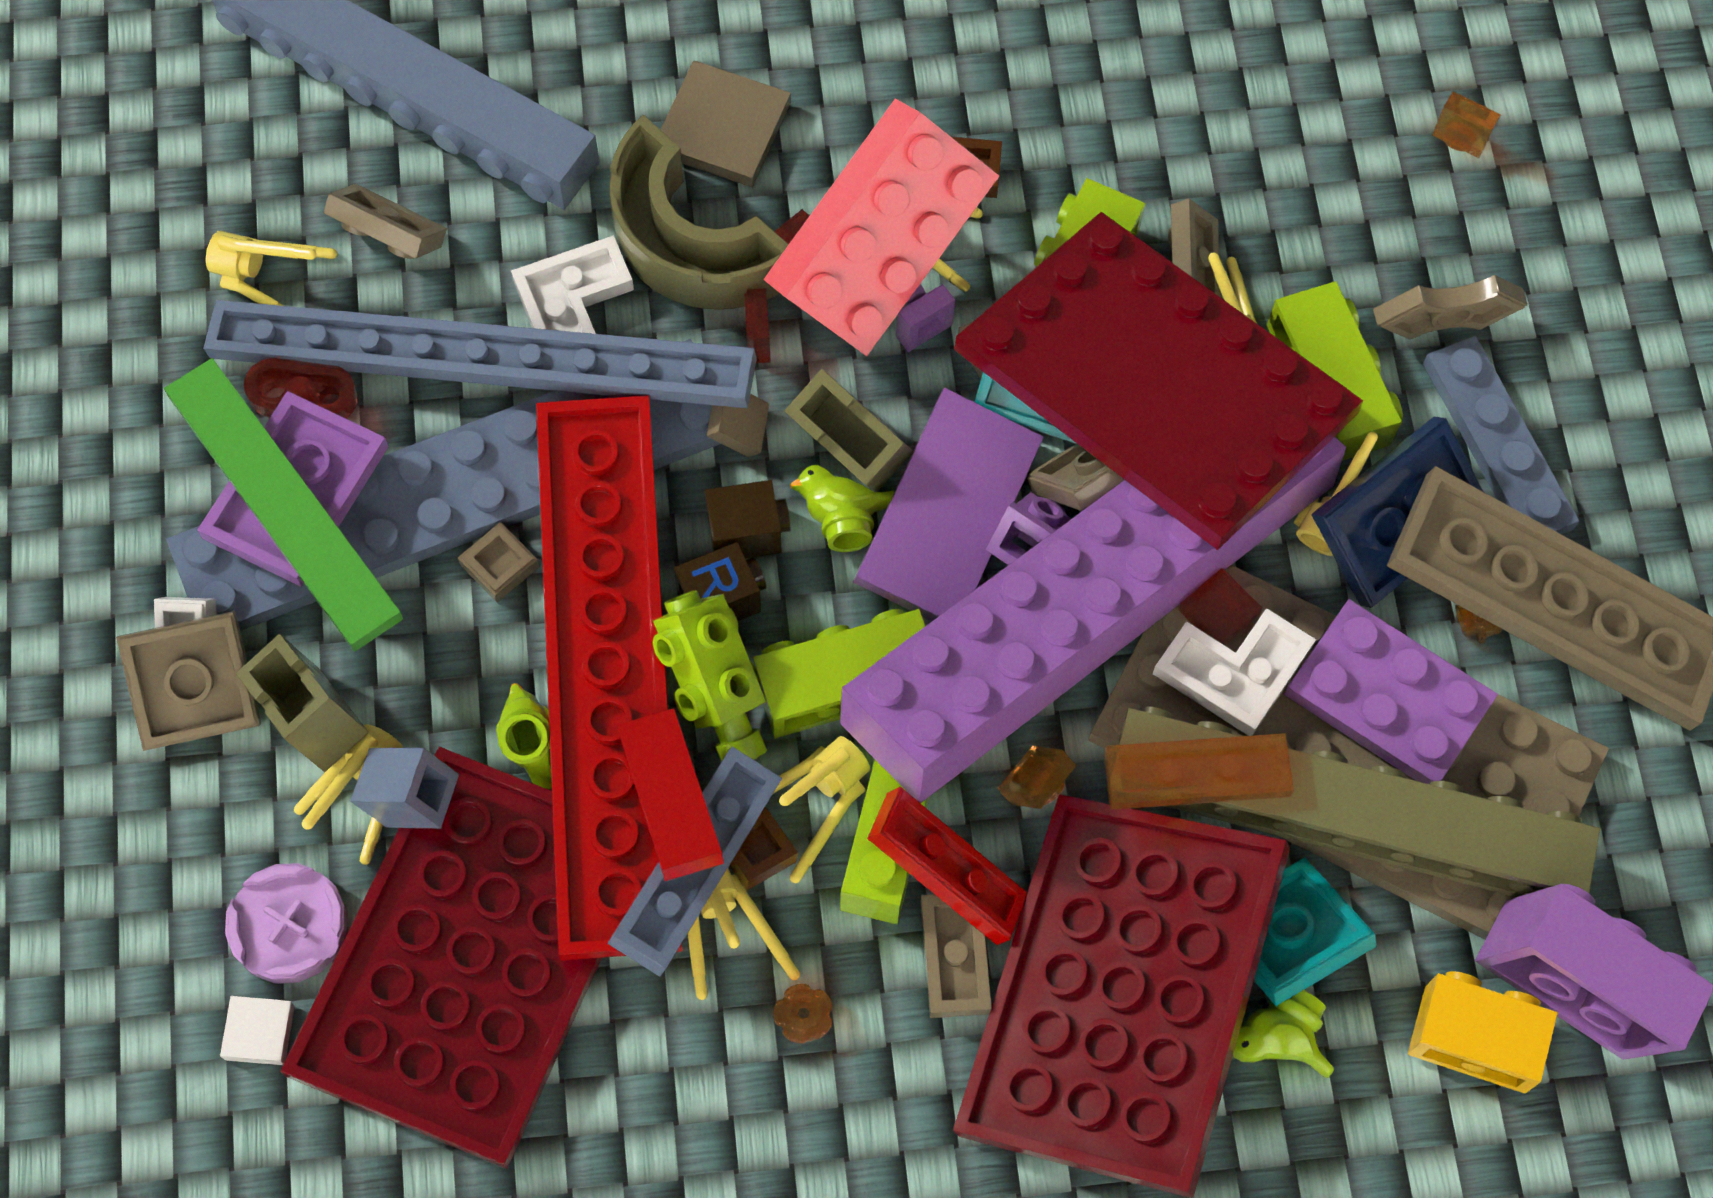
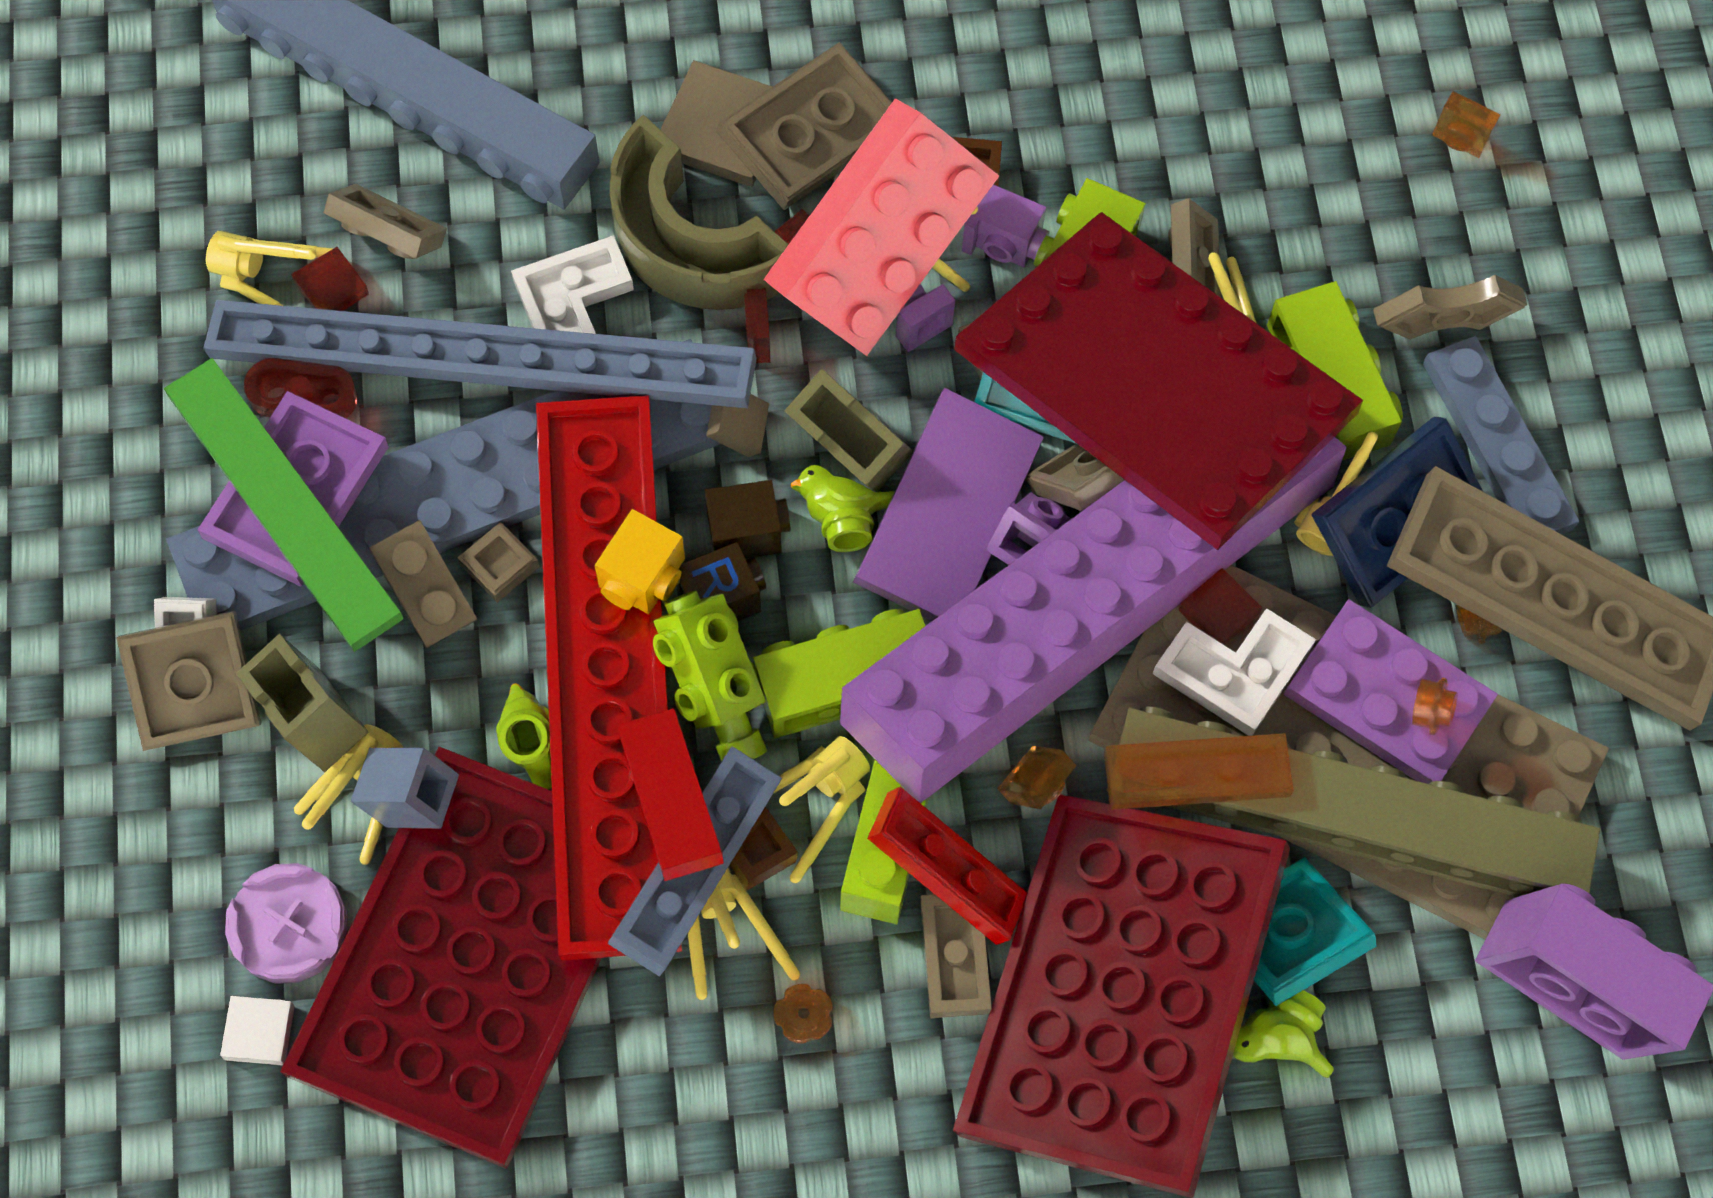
yellow brick [1407,971,1558,1094] -> none
none -> clear red tile [291,247,369,311]
none -> dark tan plate [369,520,477,649]
none -> yellow brick [595,509,685,615]
none -> dark tan tile [716,42,892,210]
none -> medium lavender brick [962,184,1050,268]
none -> clear orange plate [1412,677,1458,735]

